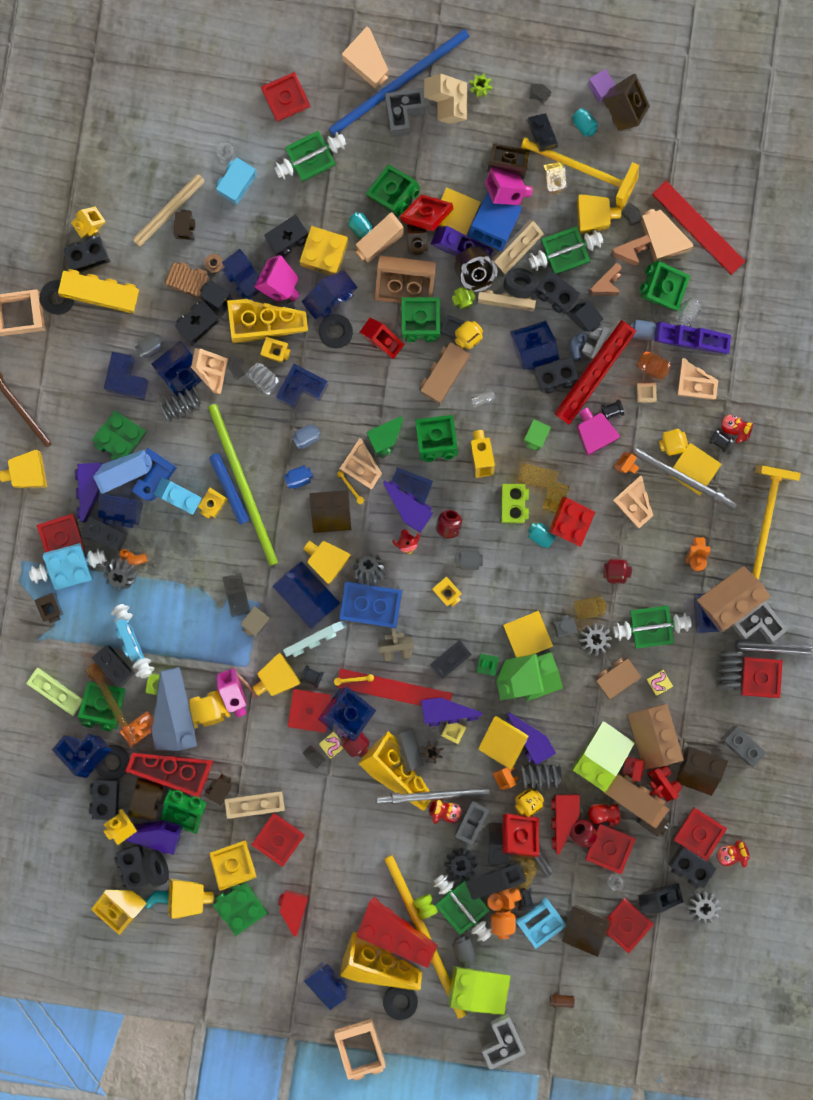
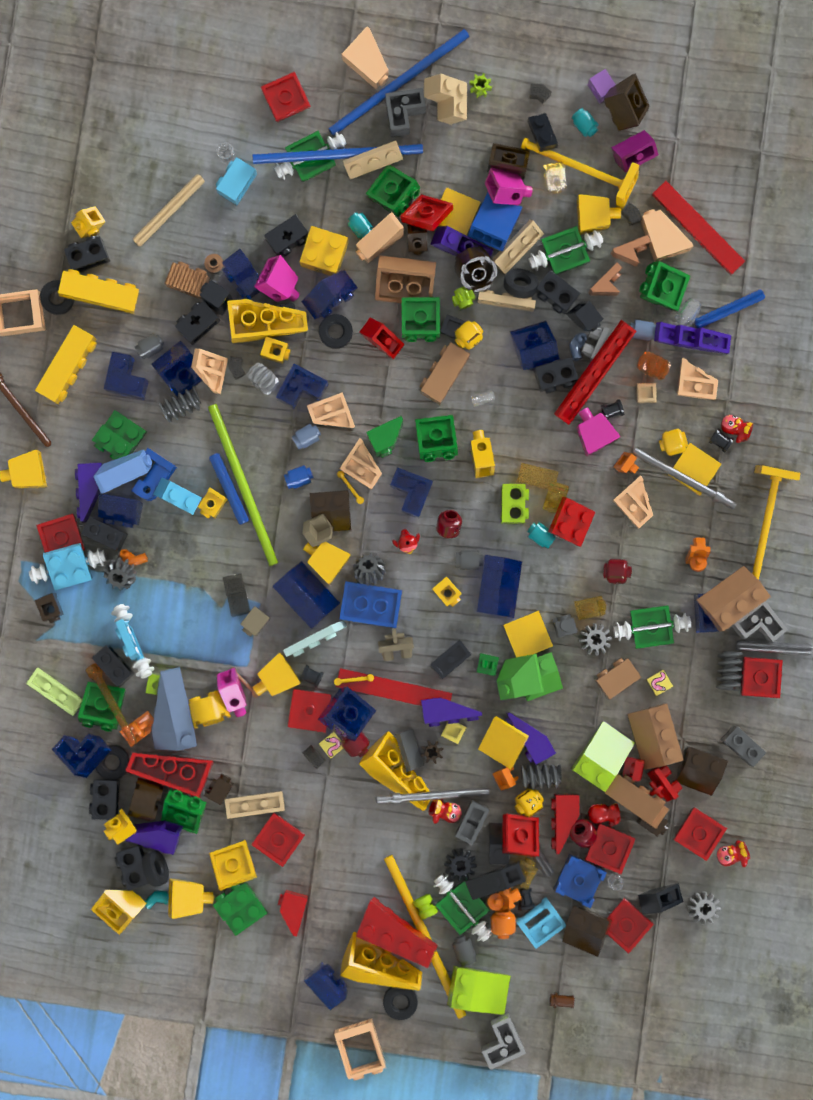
dark brown brick [173,210,195,240] -> none
dark purple slope [383,480,433,533] -> none
bright green brick [523,419,551,451] -> none
black brick [668,845,717,888] -> none
none -> yellow brick [35,325,97,405]
none -> blue piece [252,144,423,164]
none -> dark tan panel [303,514,333,547]
none -> light nougat wing [307,392,355,428]
none -> tan plate [343,141,403,179]
none -> clear blue slope [476,555,523,618]
none -> blue panel [553,854,607,909]
none -> magenta brick [611,130,658,173]
none -> blue axle [694,290,765,328]

